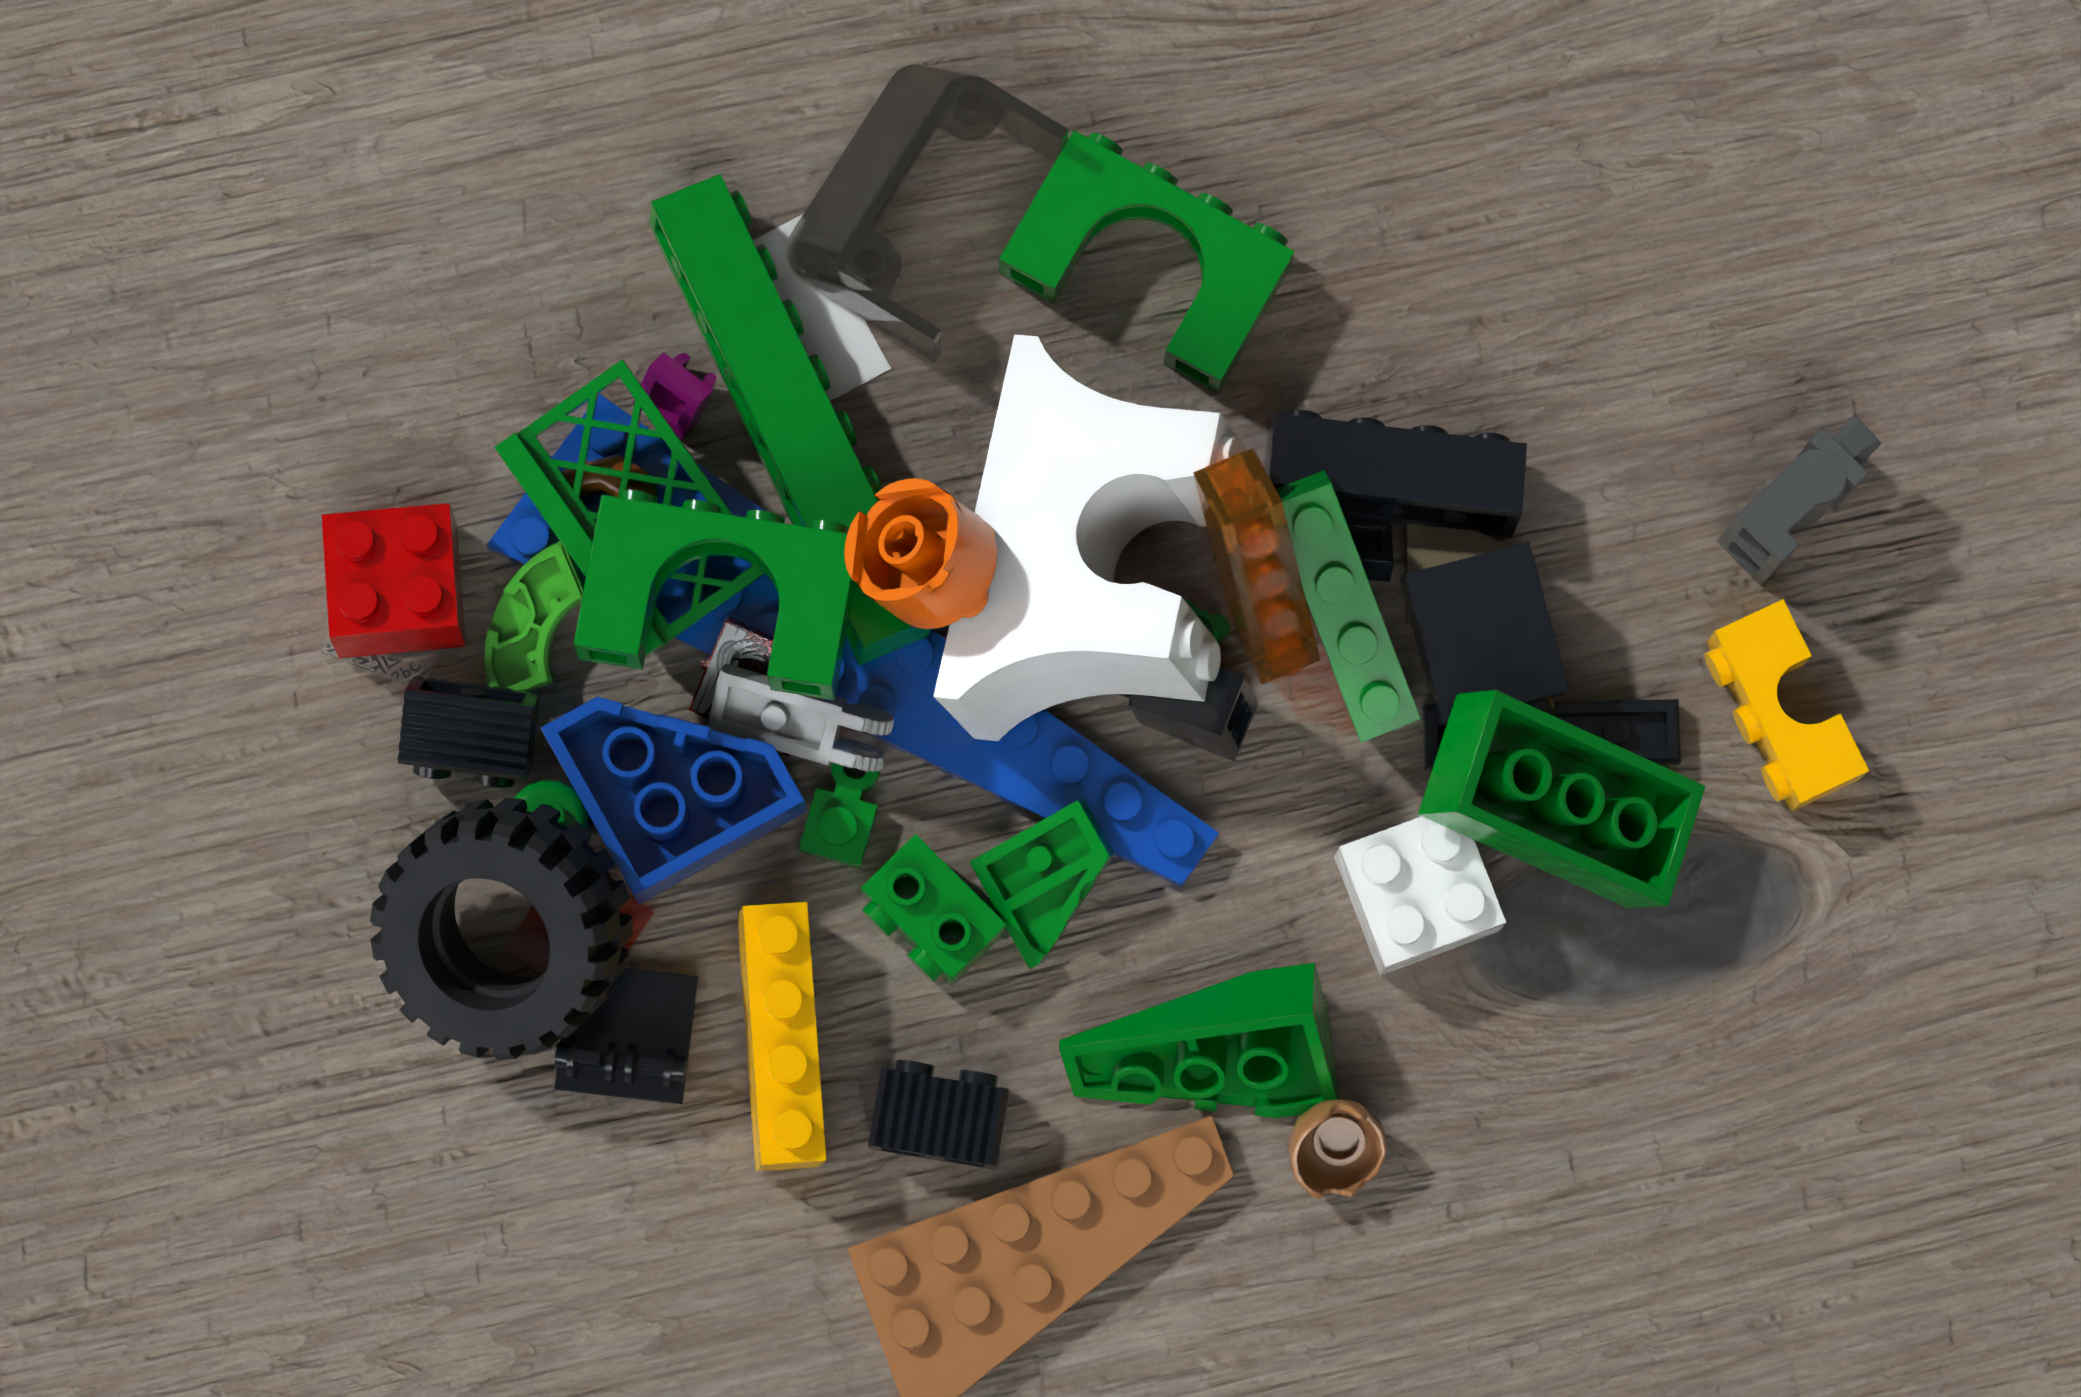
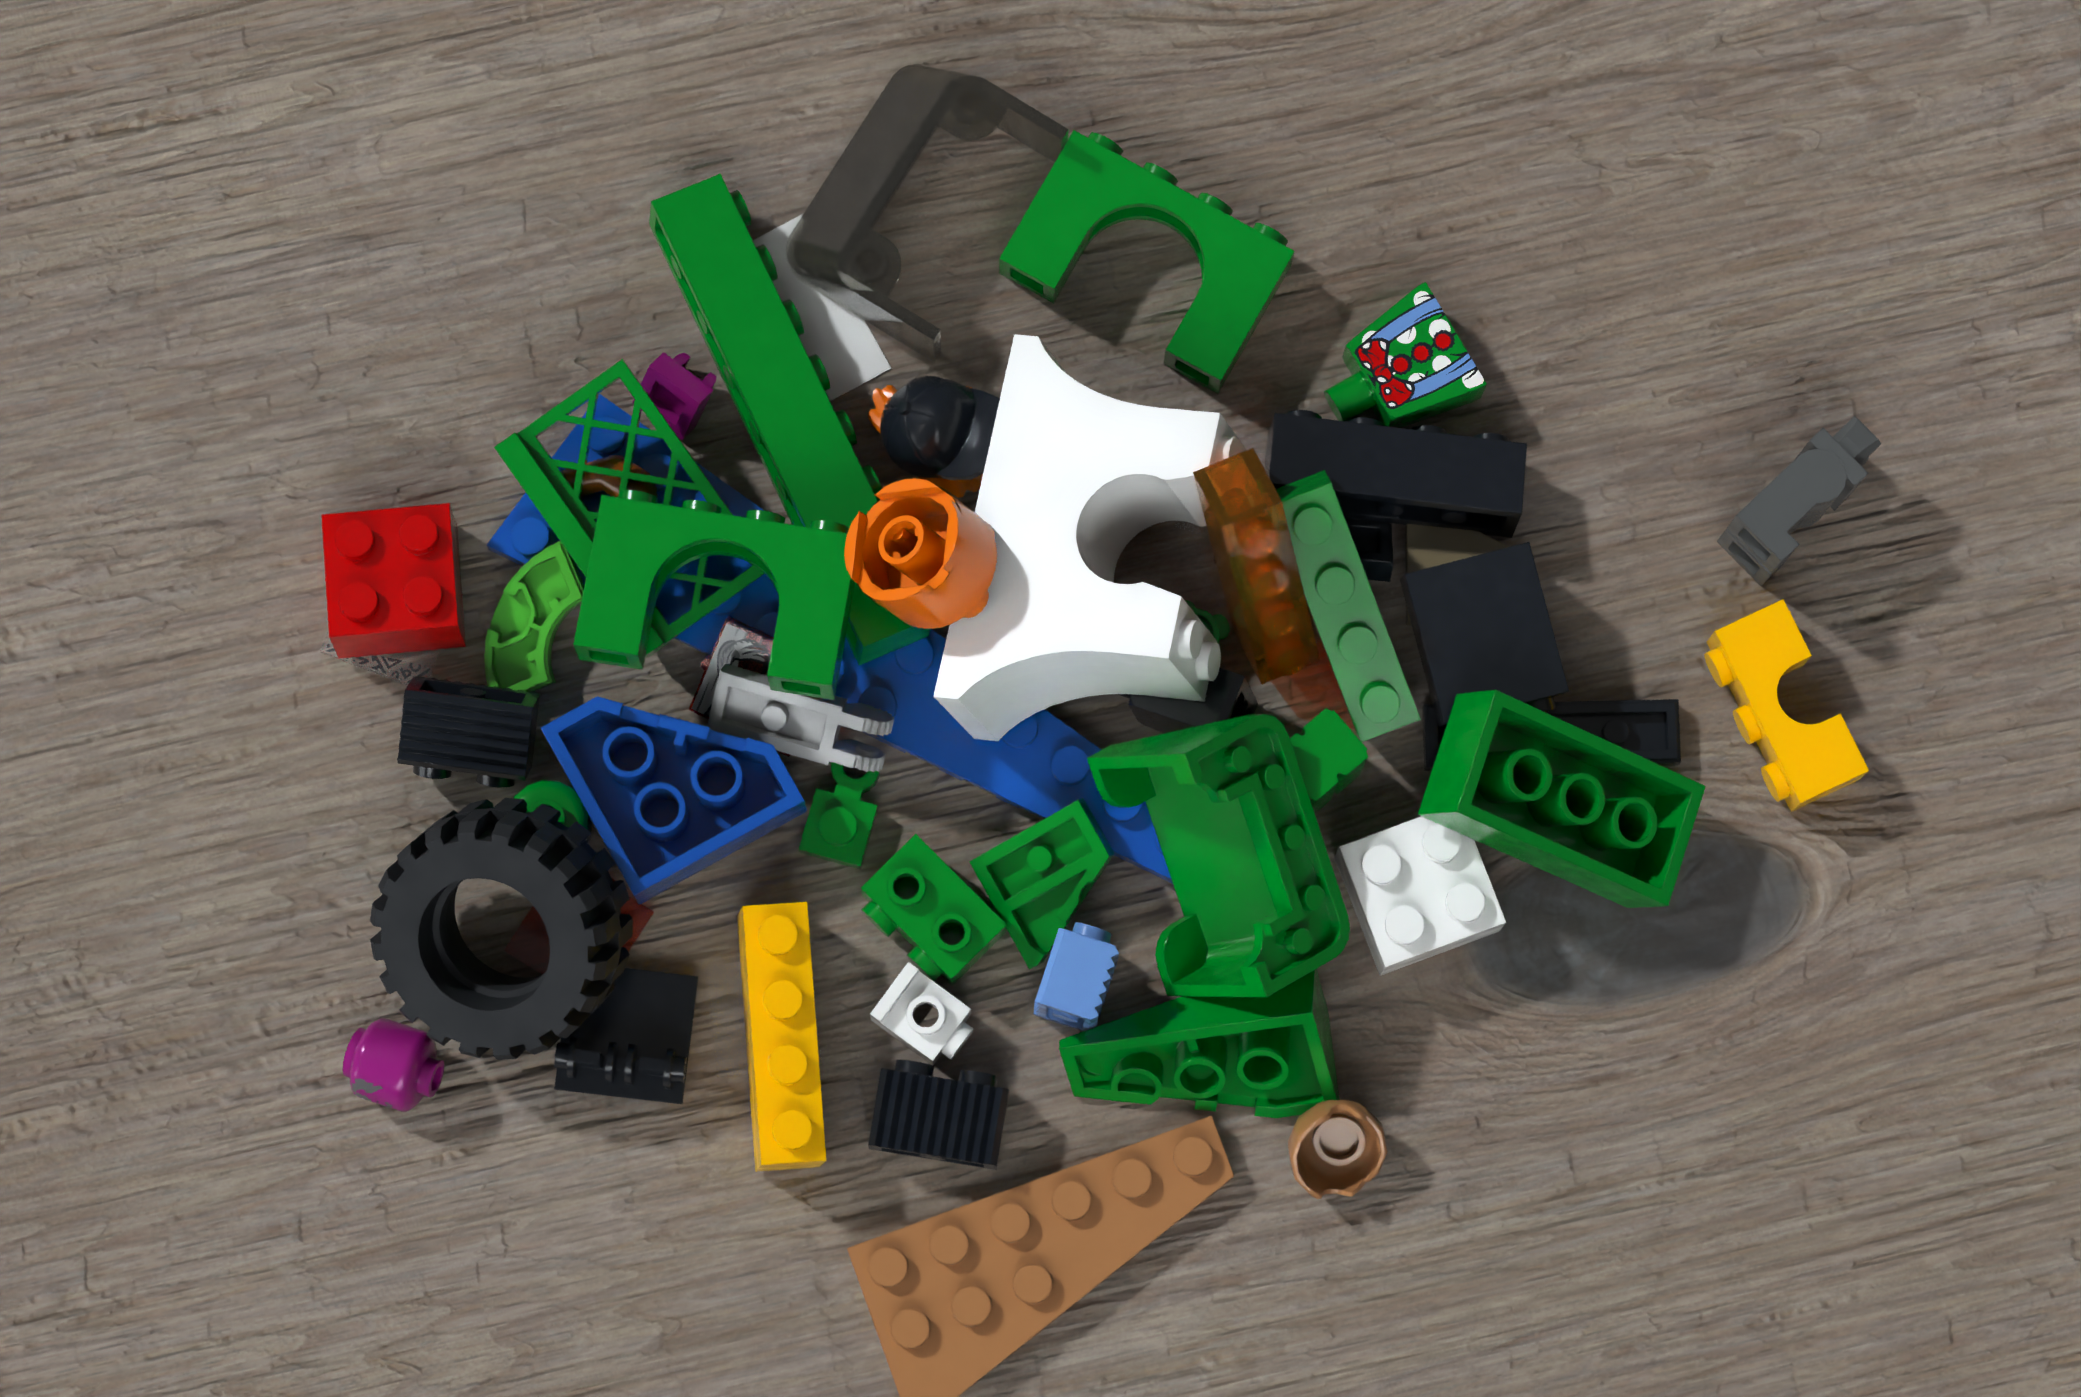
none -> magenta head [342,1018,444,1112]
none -> black hair [868,376,1000,498]
none -> white brick [870,962,974,1065]
none -> medium blue brick [1034,922,1119,1031]
none -> green windscreen [1087,714,1350,997]
none -> green brick [1290,708,1368,813]
none -> torso [1324,282,1487,428]

